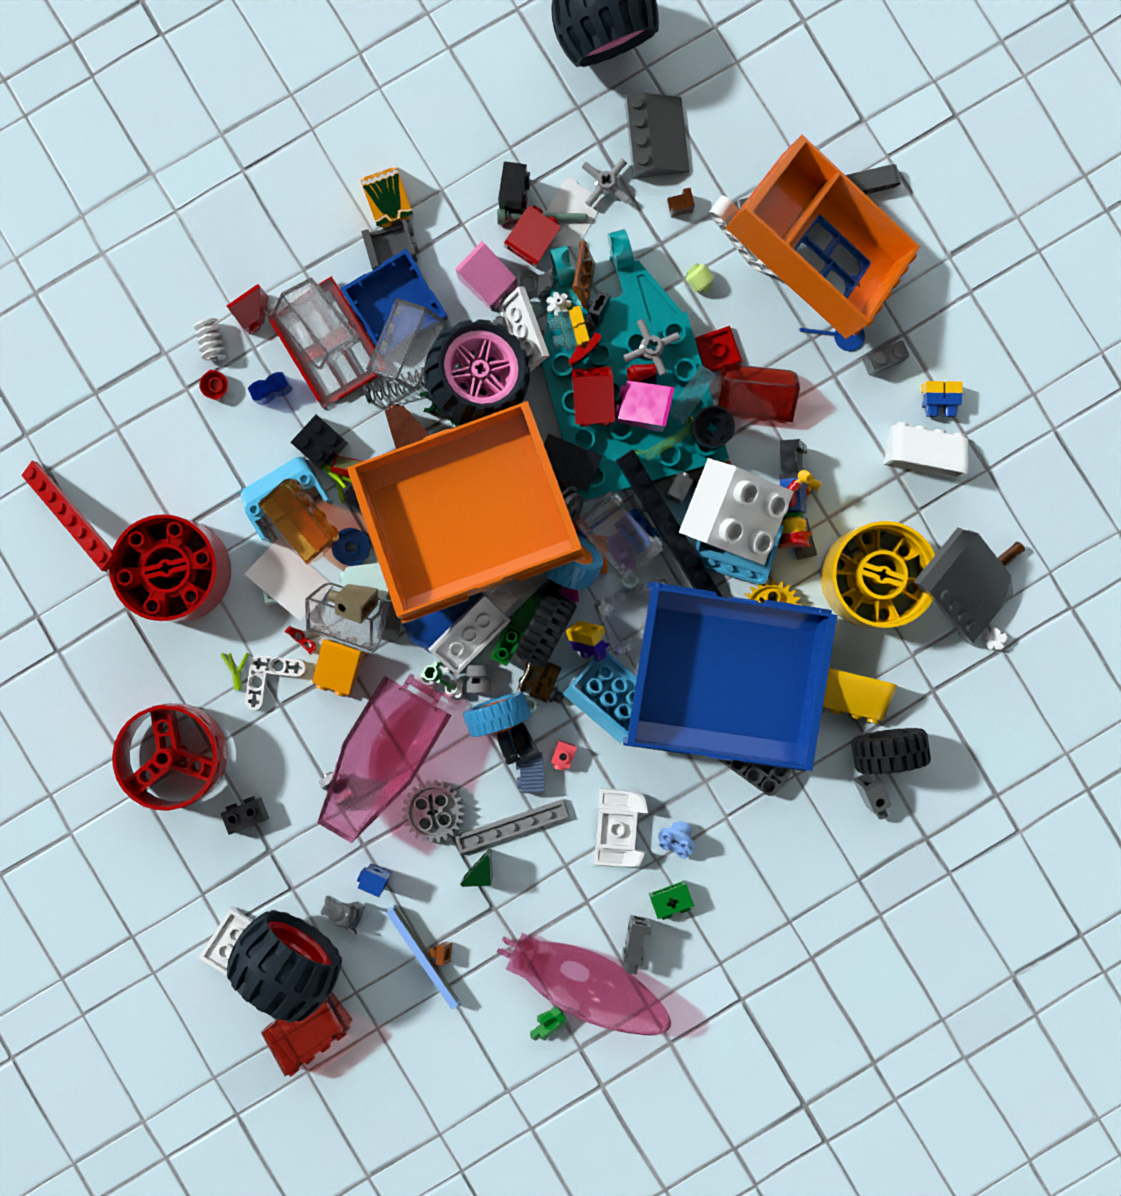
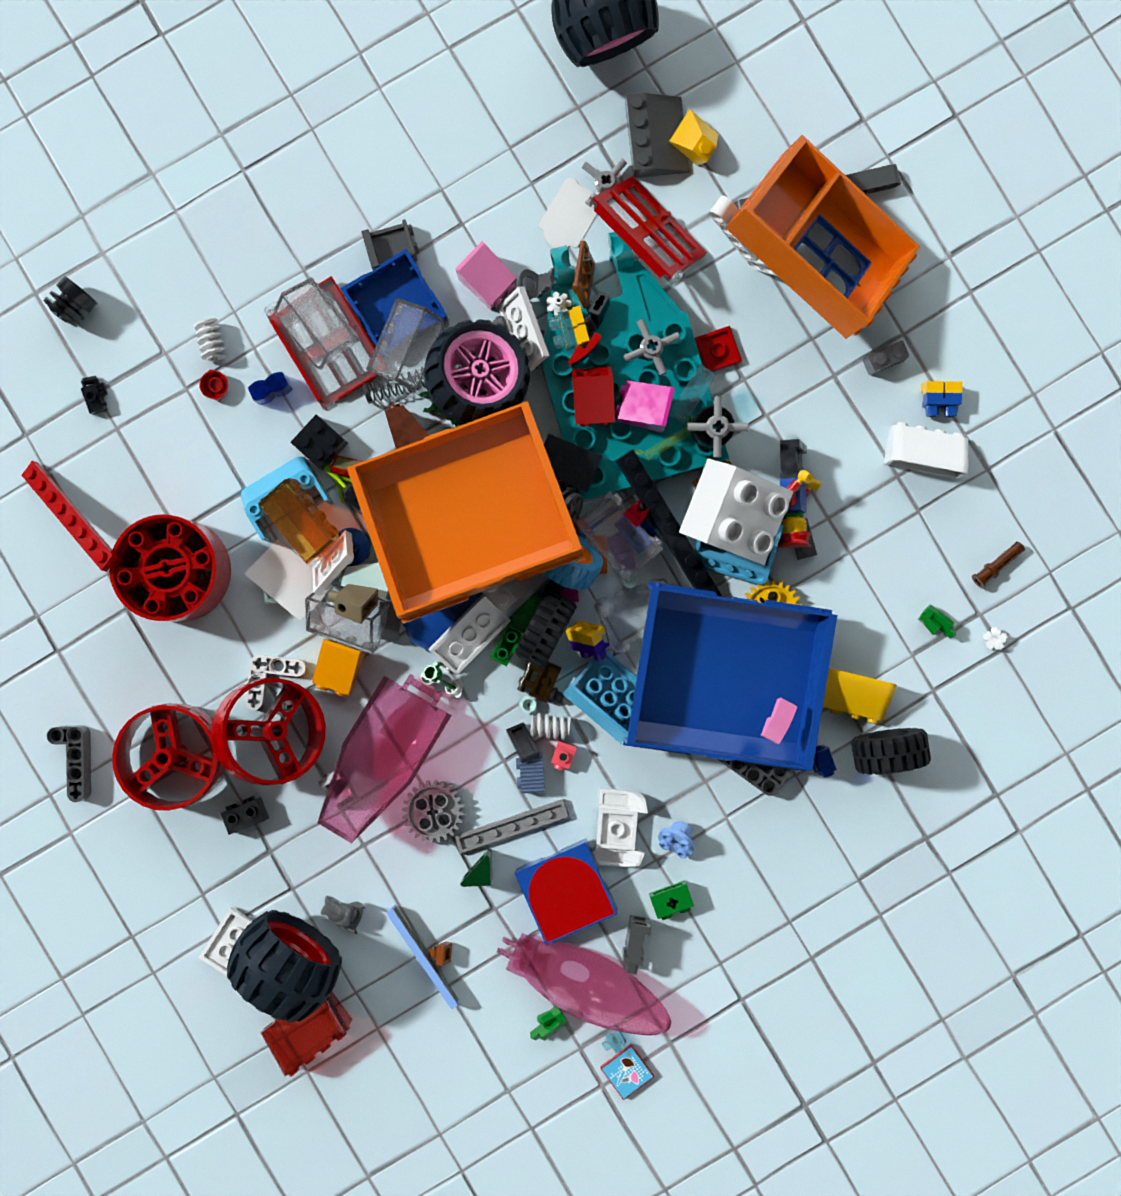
lime plant [221,653,249,690] -> none
red slope [226,284,269,334] -> none
red cap [284,626,317,655] -> none
blue brick [357,863,392,897] -> none
slope [360,166,413,228] -> none
dark azure wheel [463,692,531,765] -> none
light grey wheel [466,664,491,693] -> none
sand green piece [497,209,588,225] -> none
black brick [498,161,531,213] -> none
red slope [504,205,561,268] -> none
red cone [627,363,657,382] -> none
flat silver brick [665,472,695,505] -> none
reddish brown panel [667,187,695,217] -> none
yellowish green head [686,263,714,292] -> none
clear red windscreen [717,364,800,423] -> none
blue piece [799,328,865,351] -> none
yellow wheel [820,521,935,628] -> none
dark grey torso [853,774,892,819] -> none
dark grey slope [914,527,1013,645] -> none
none -> black wheel [43,275,98,328]
none -> dark grey beam [47,725,91,802]
none -> black piece [81,376,108,415]
none -> red wheel [211,678,326,786]
none -> white plate [312,530,354,596]
none -> red tile [514,838,618,945]
none -> white piece [530,713,571,740]
none -> red door [589,176,707,288]
none -> tile [600,1044,654,1100]
none -> clear light blue tile [602,1025,627,1053]
none -> dark red tile [623,500,650,527]
none -> yellow slope [669,109,718,165]
none -> light grey bar [687,396,748,457]
none -> bright pink slope [761,698,798,744]
none -> clear blue brick [813,745,837,778]
none -> green rock [918,604,957,638]

